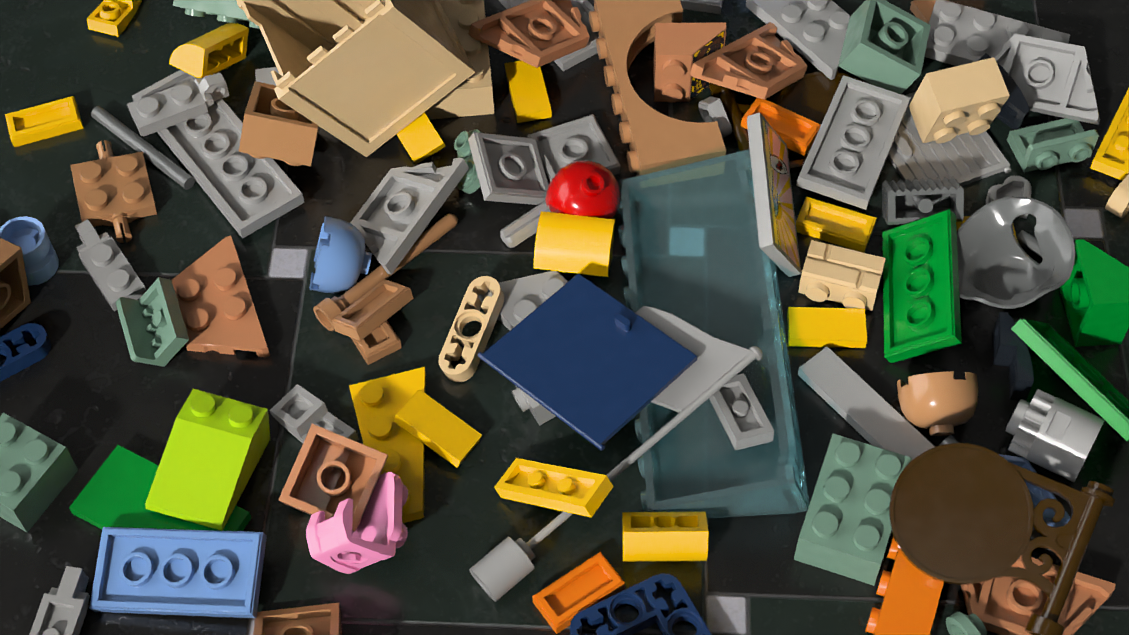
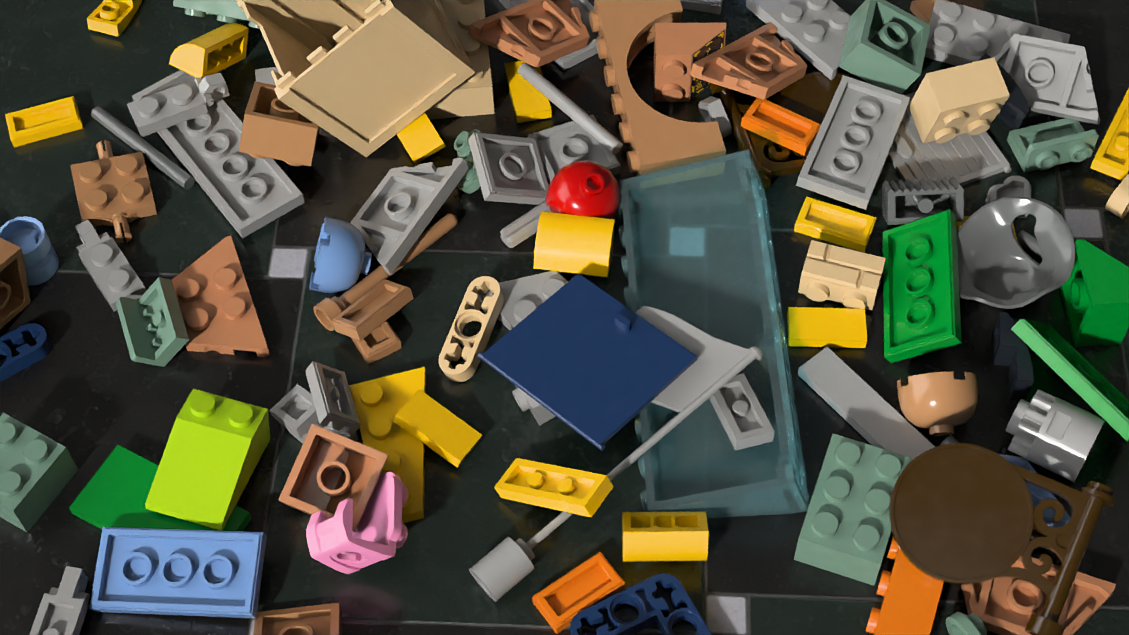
tile [747,112,801,277] -> none
none -> light grey tile [305,361,360,435]
none -> light grey bar [518,63,623,154]

